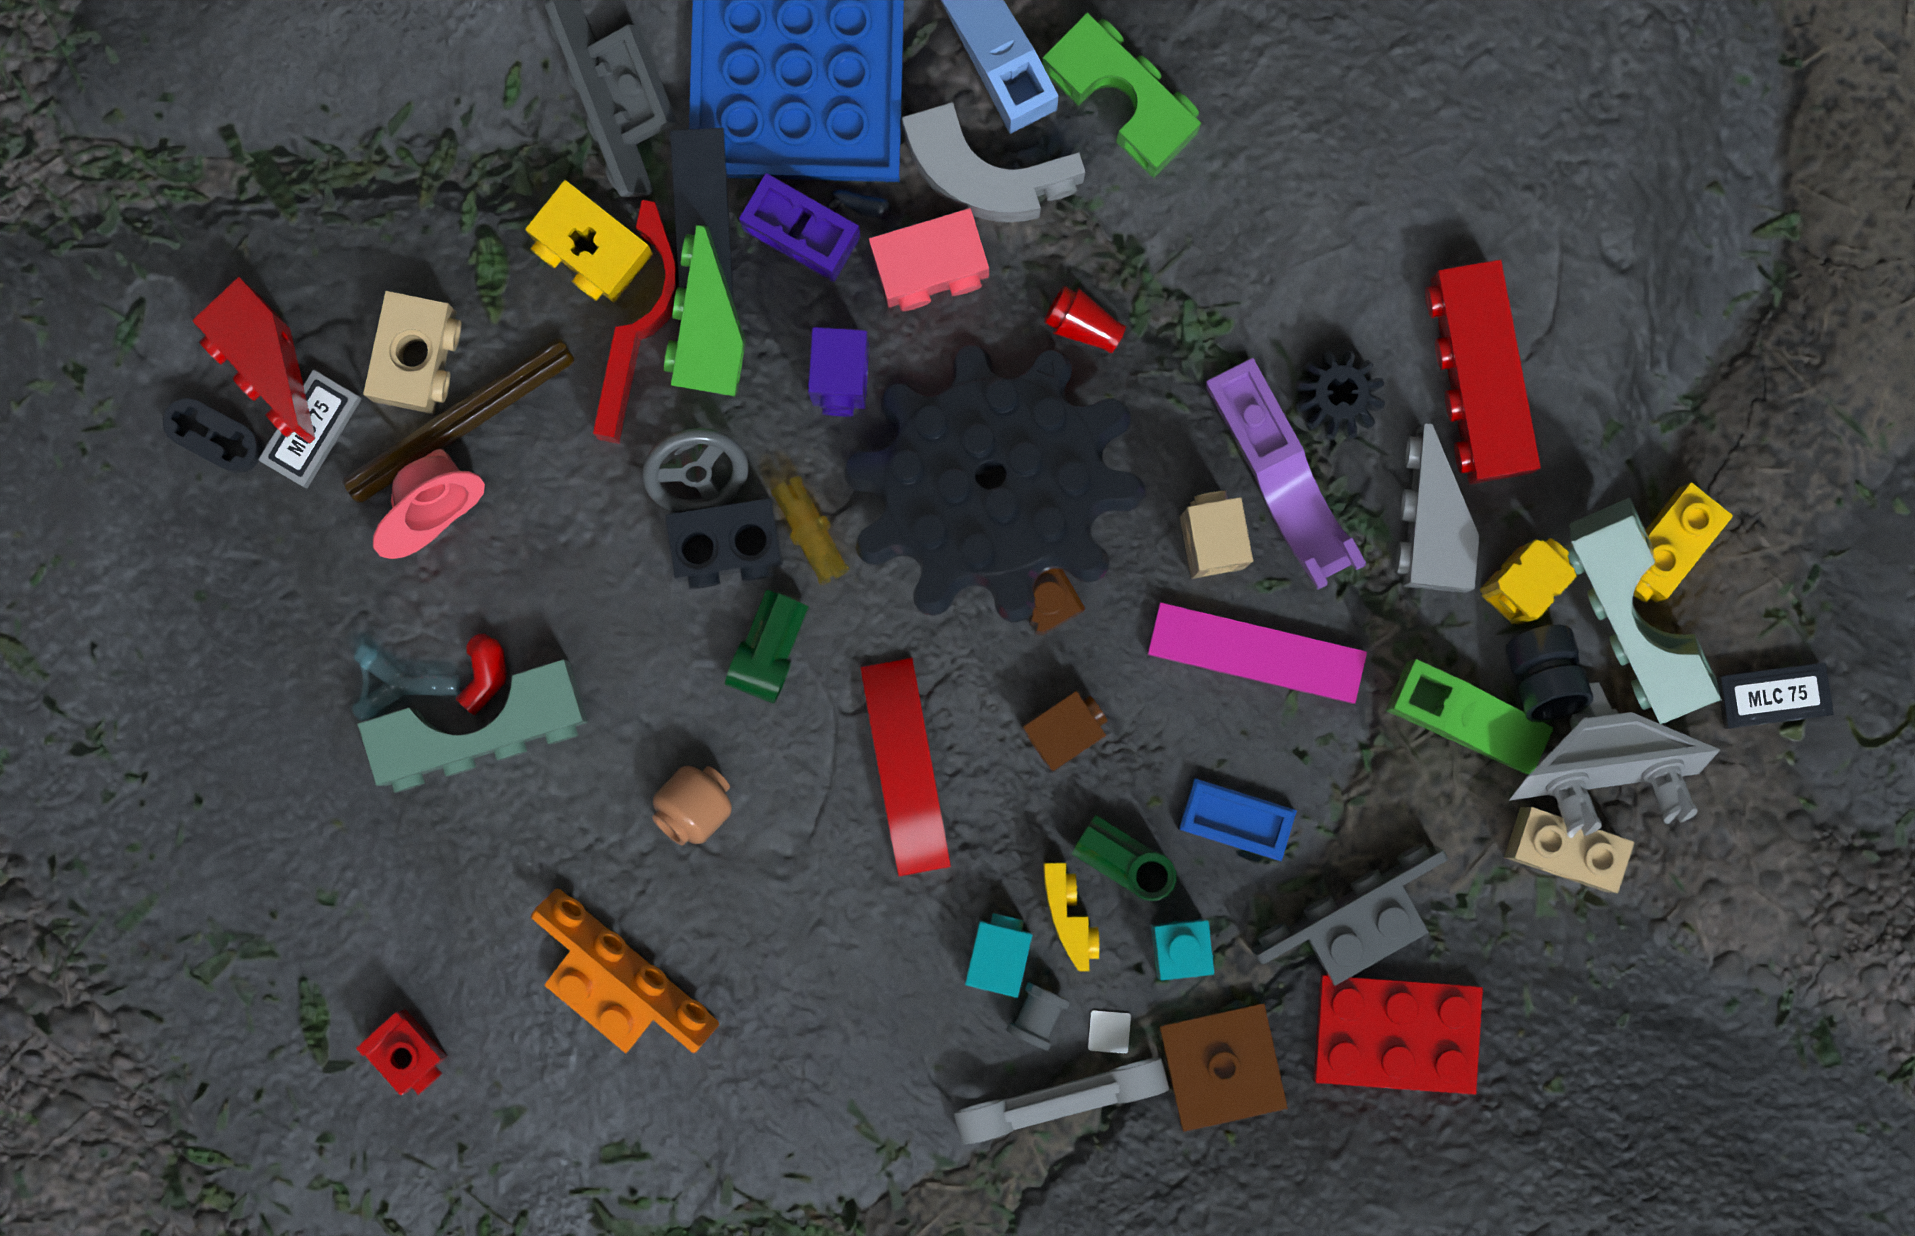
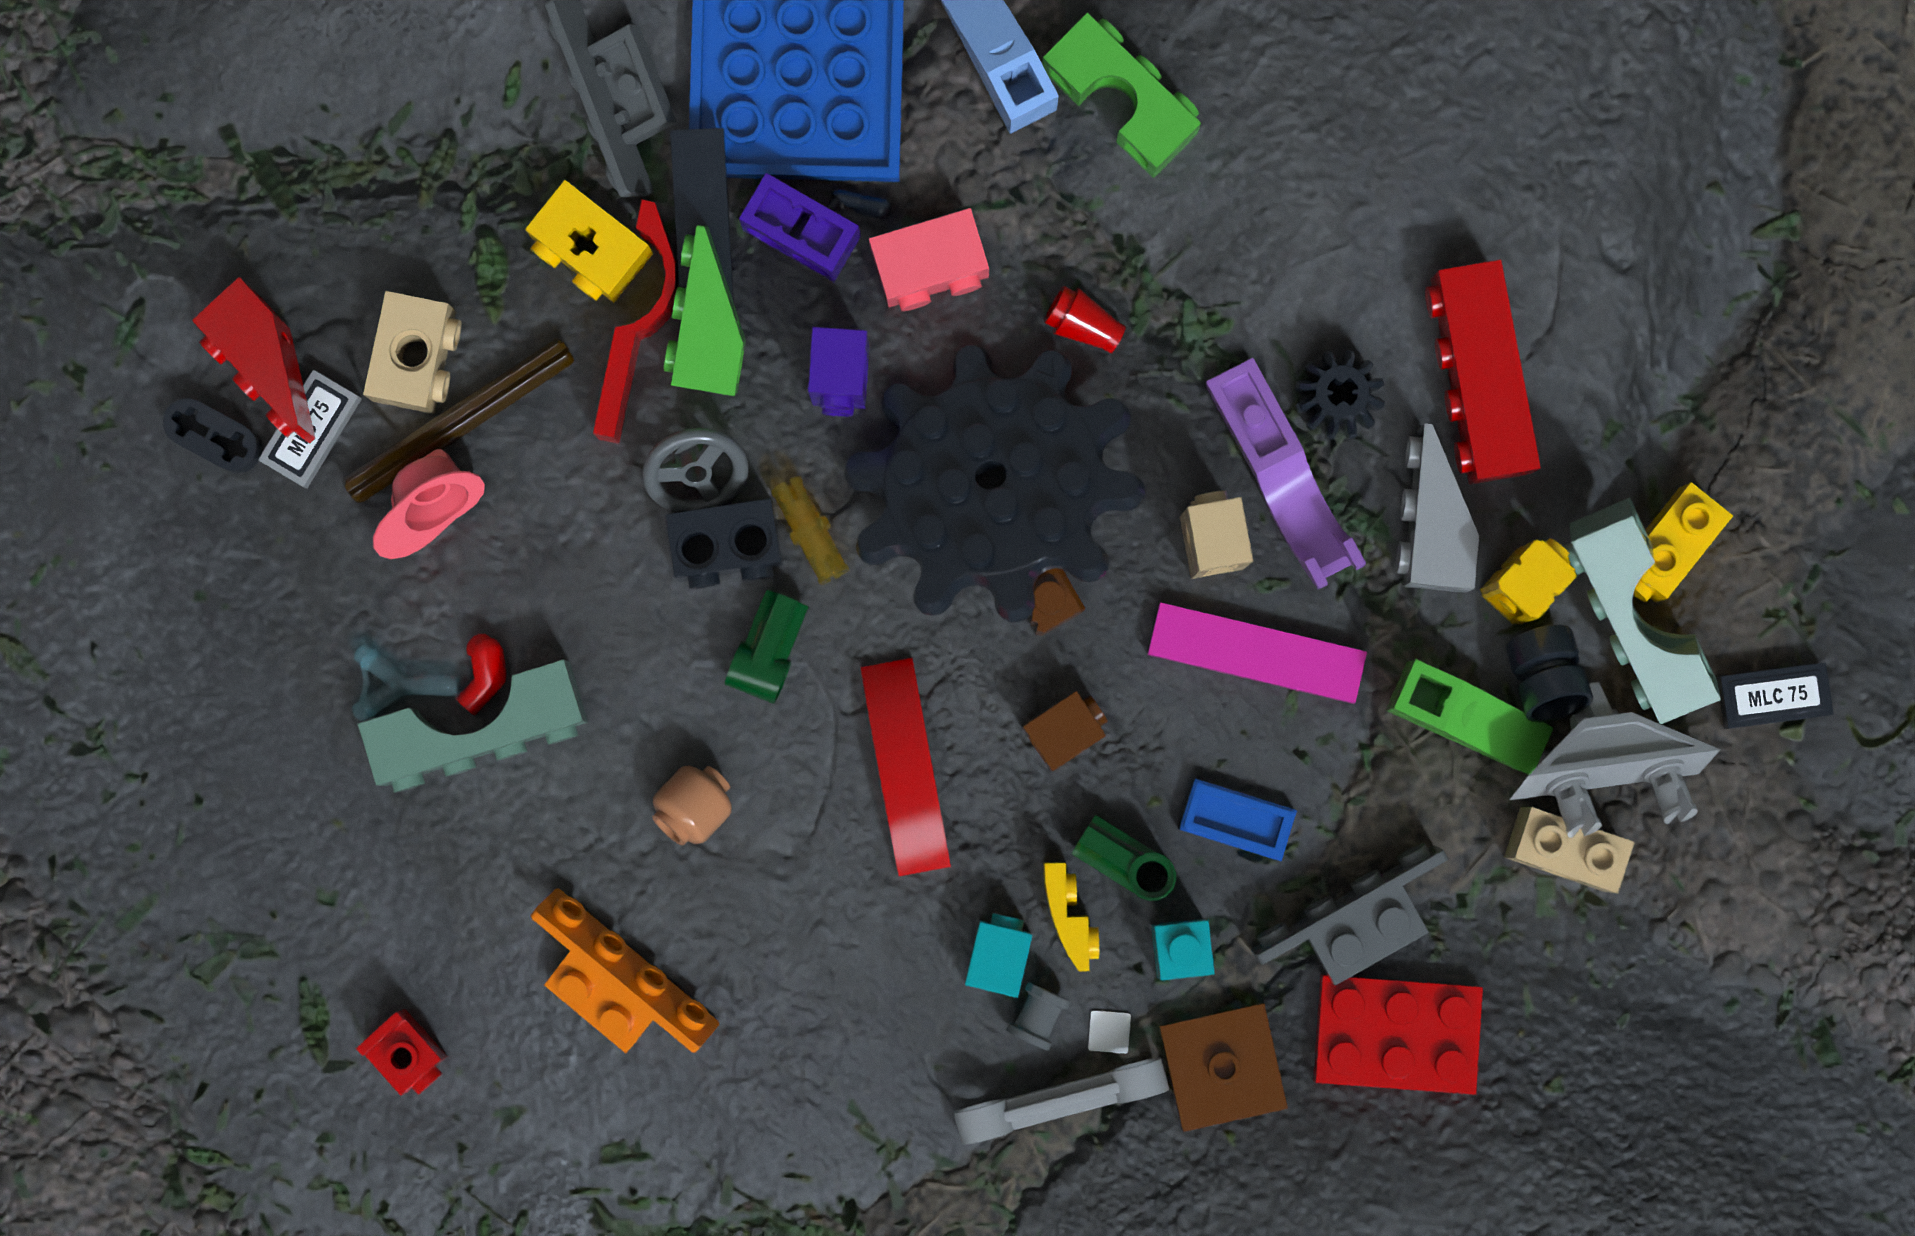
light grey arch [902,102,1085,222] -> none

